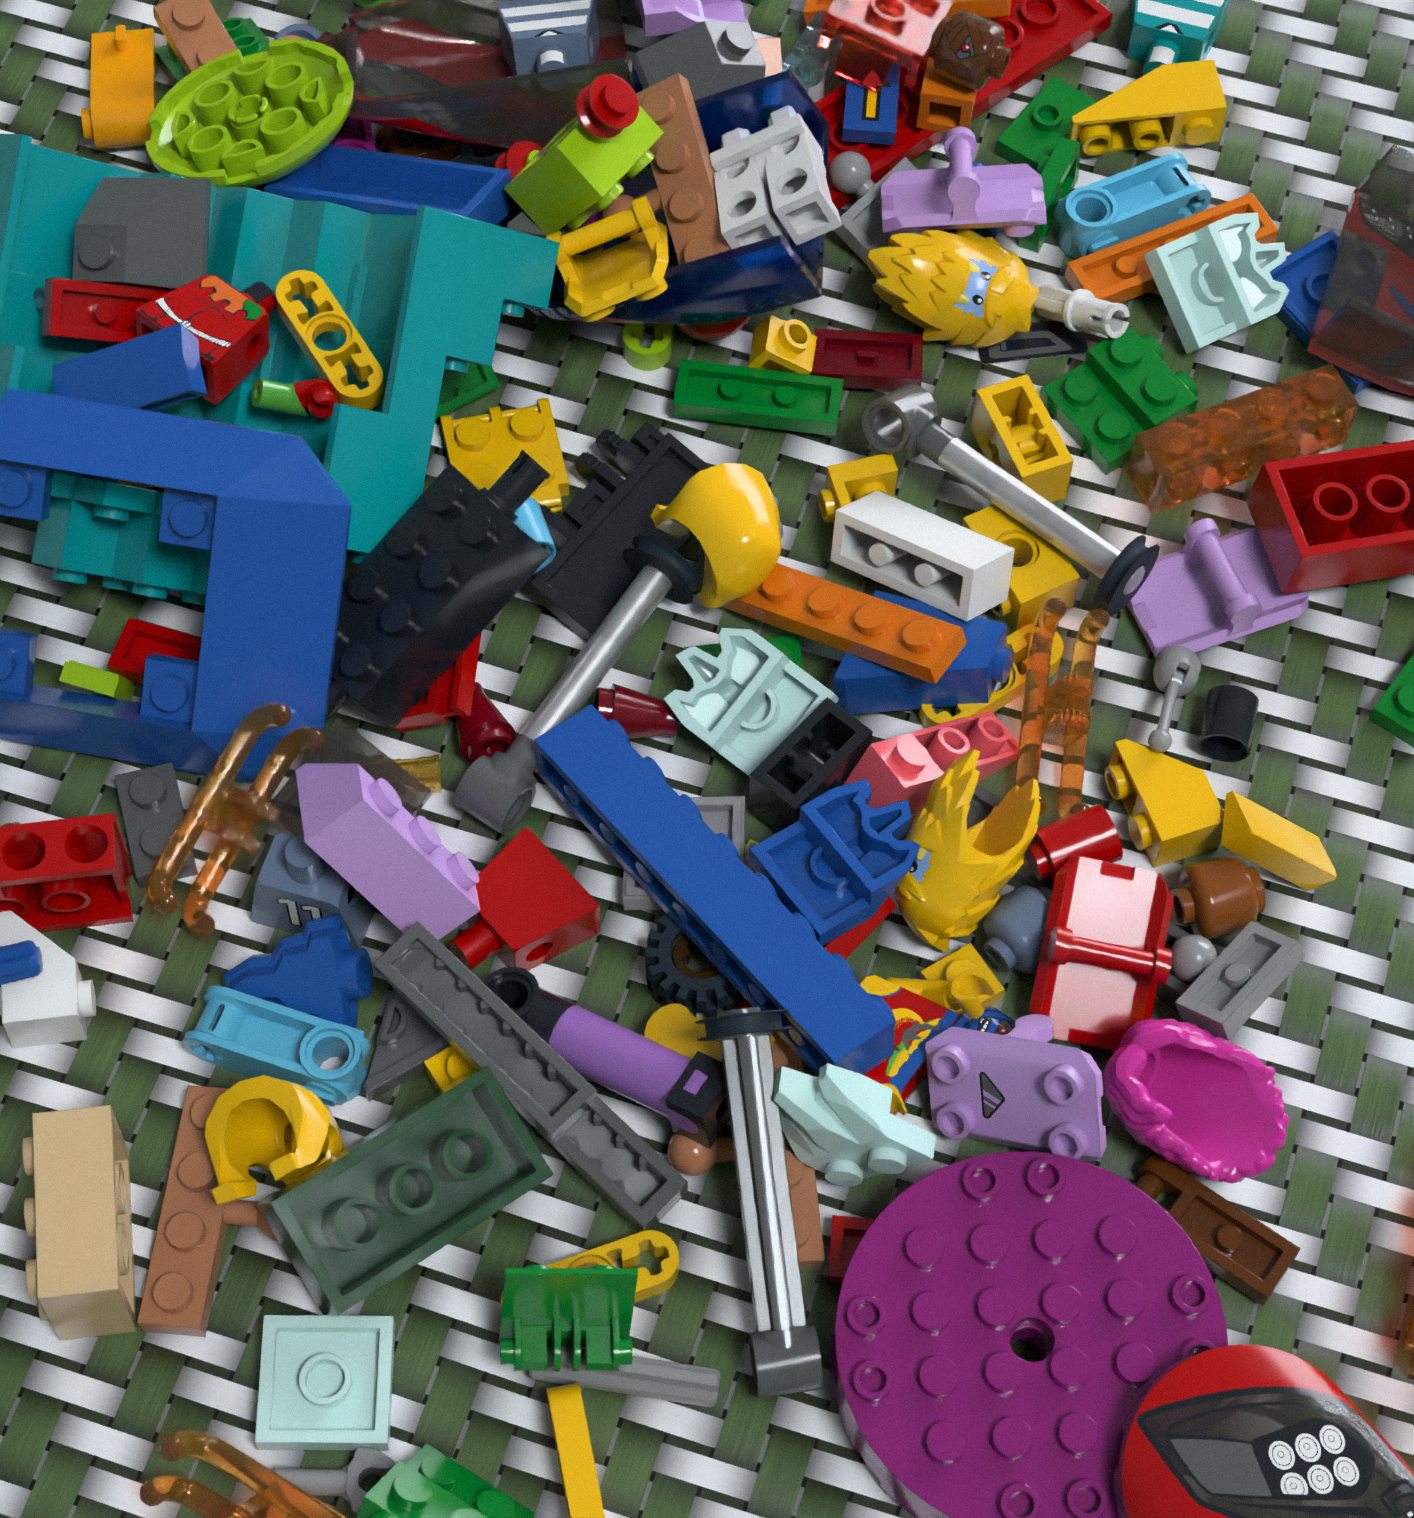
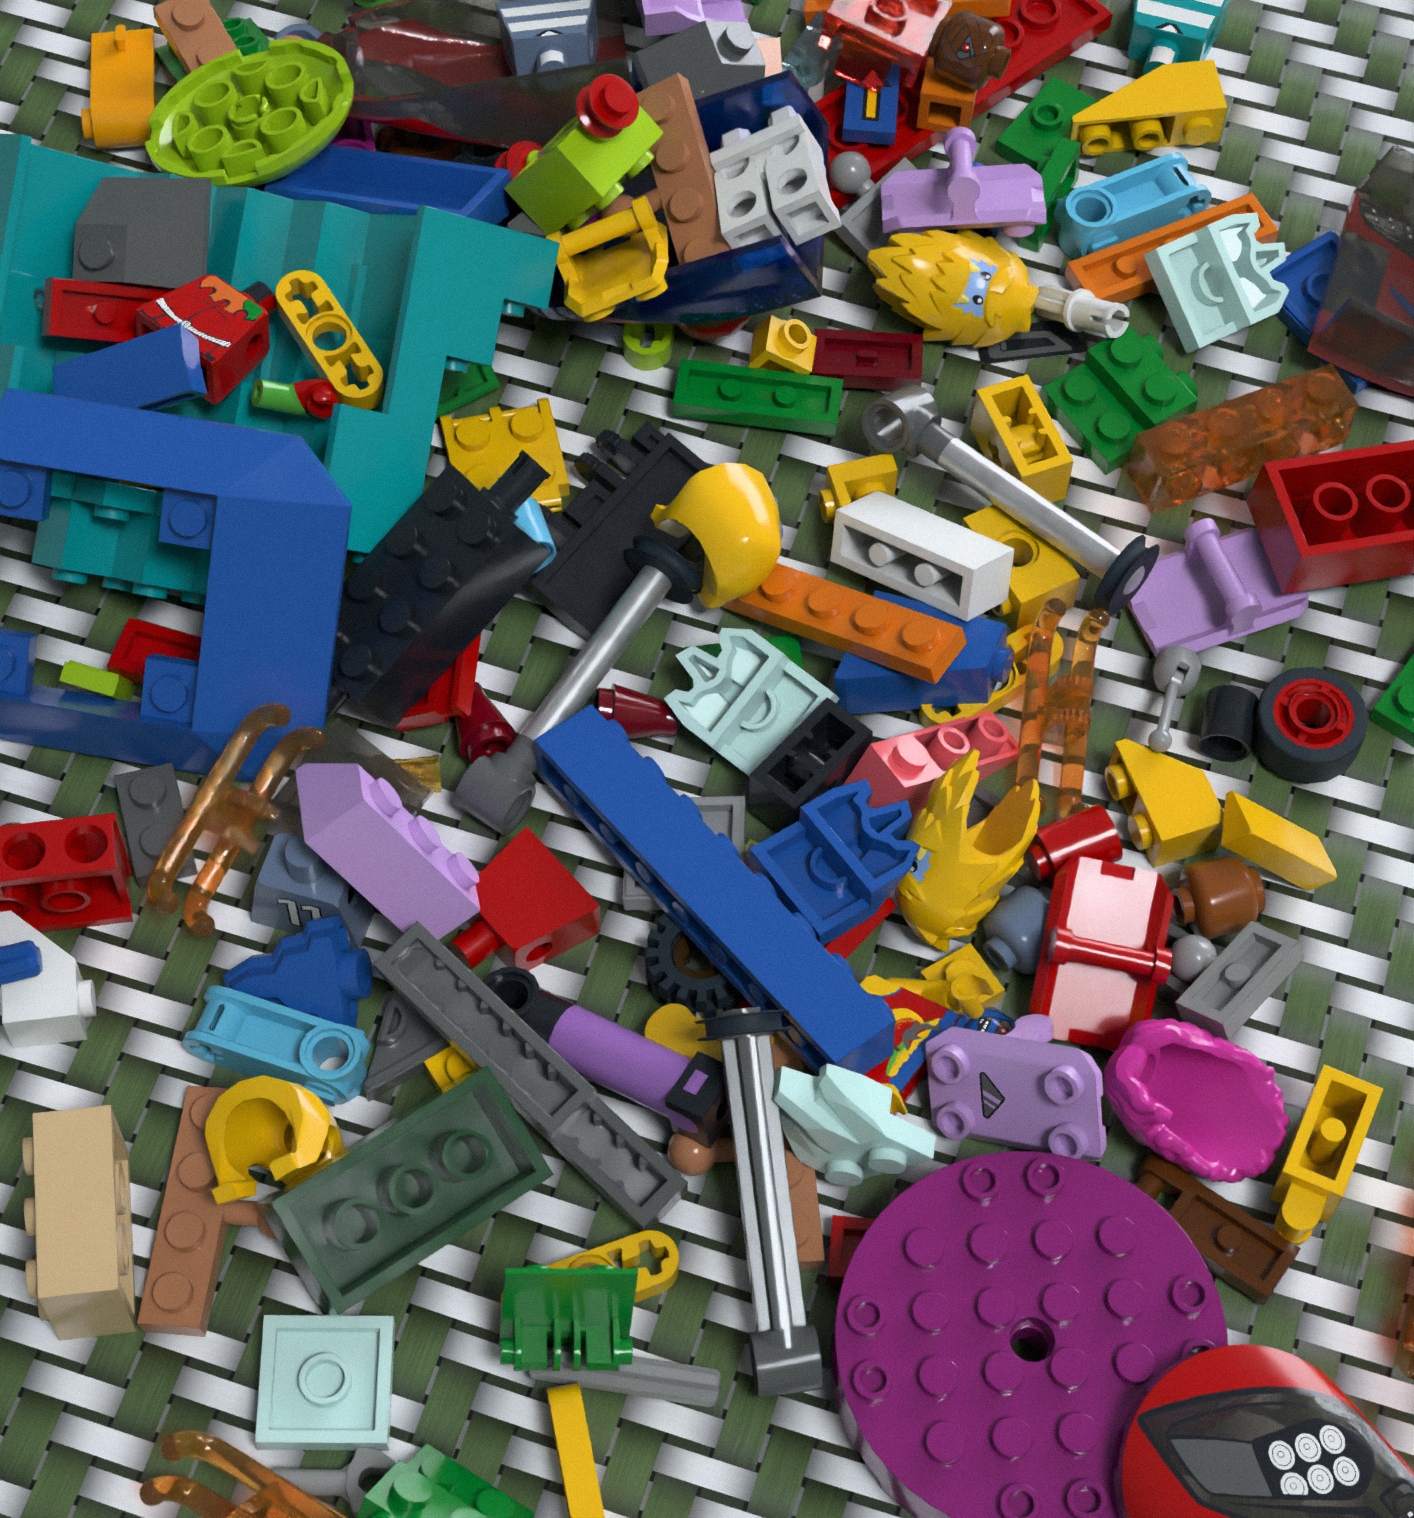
none -> wheel [1252,667,1369,783]
none -> yellow brick [1269,1064,1383,1246]

